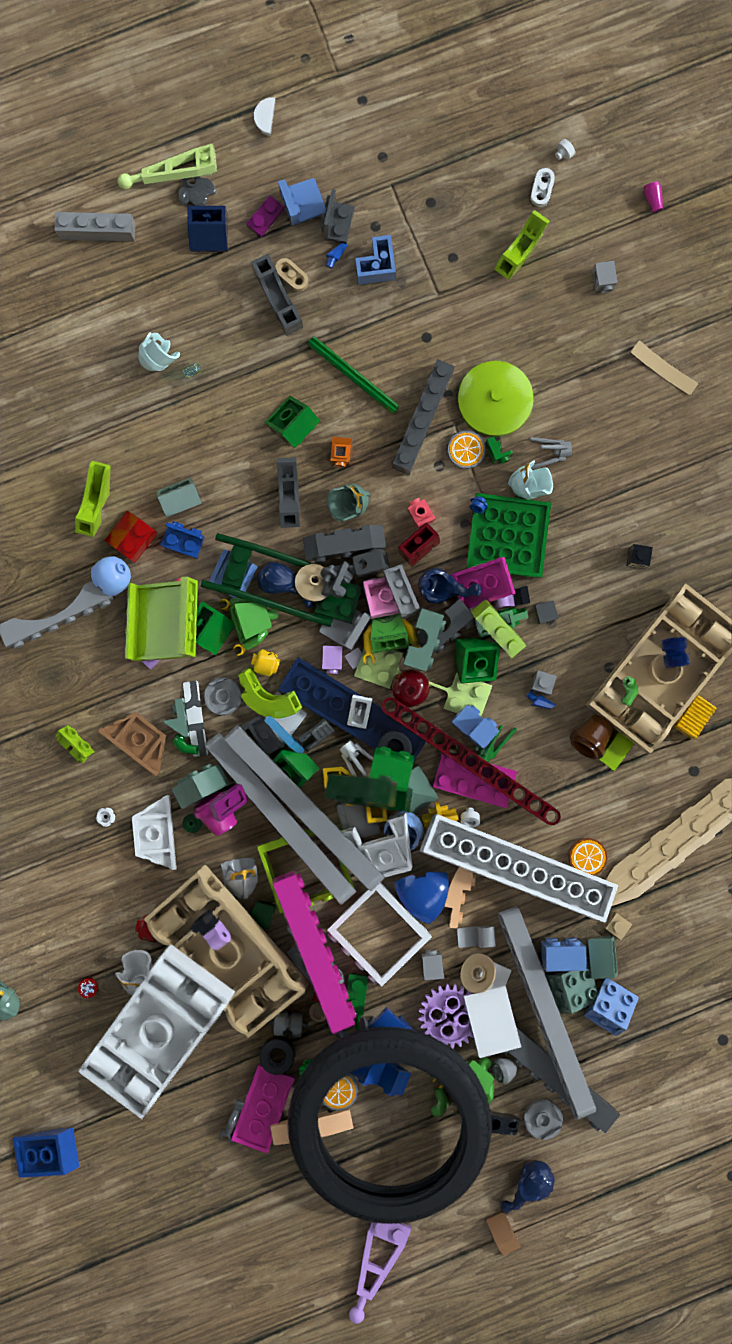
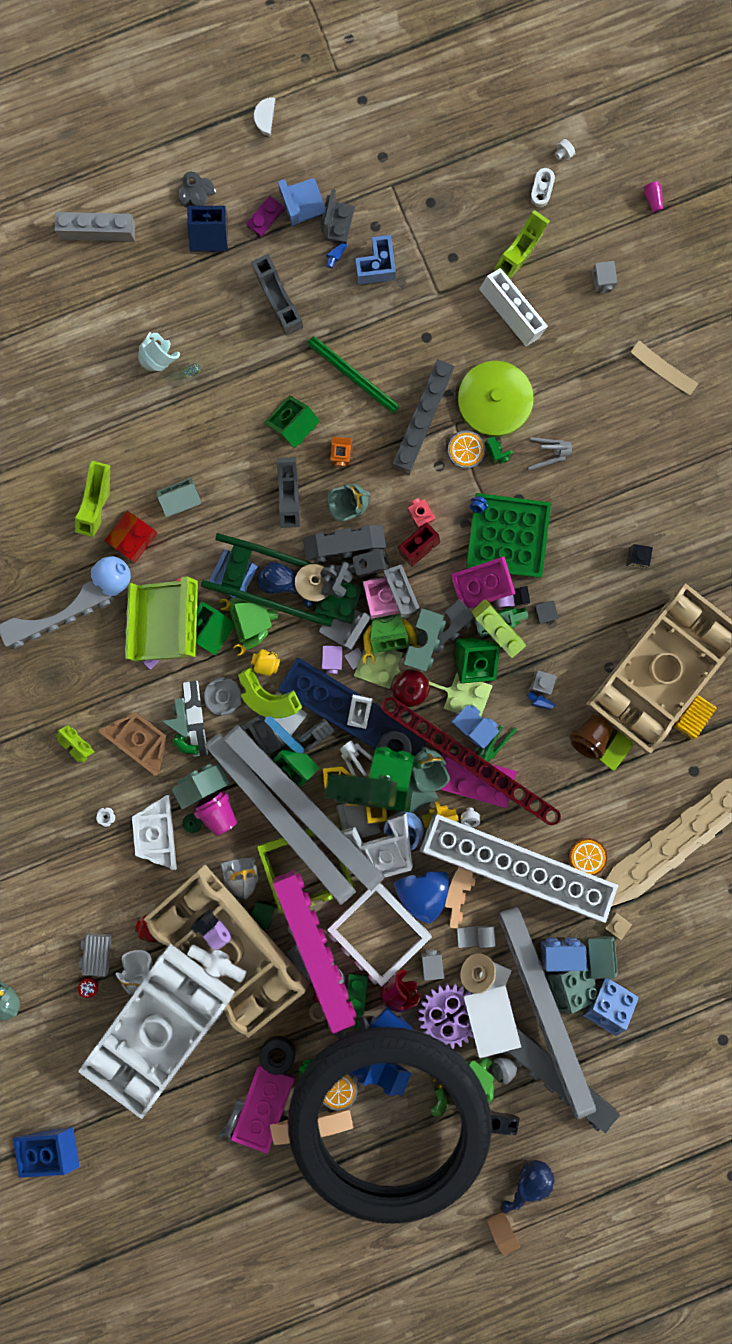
yellowish green plate [117,144,217,189] -> none
blue bracket [161,521,205,559] -> none
magenta plate [209,784,248,822] -> none
dark grey wheel [269,1010,308,1038] -> none
tan plate [275,258,308,292] -> none
lavender plate [349,1222,411,1324] -> none
dark blue hair [418,568,482,604] -> none
light aqua helmet [508,460,553,500] -> none
light grey tile [524,1099,563,1140] -> none
bright green arm [621,676,639,707] -> none
clear blue wheel [661,636,690,668] -> none
none -> light grey brick [79,933,112,977]
none -> white pin [187,944,247,983]
none -> dark red helmet [381,970,421,1012]
none -> sand green helmet [412,747,450,792]
none -> white brick [479,268,548,346]

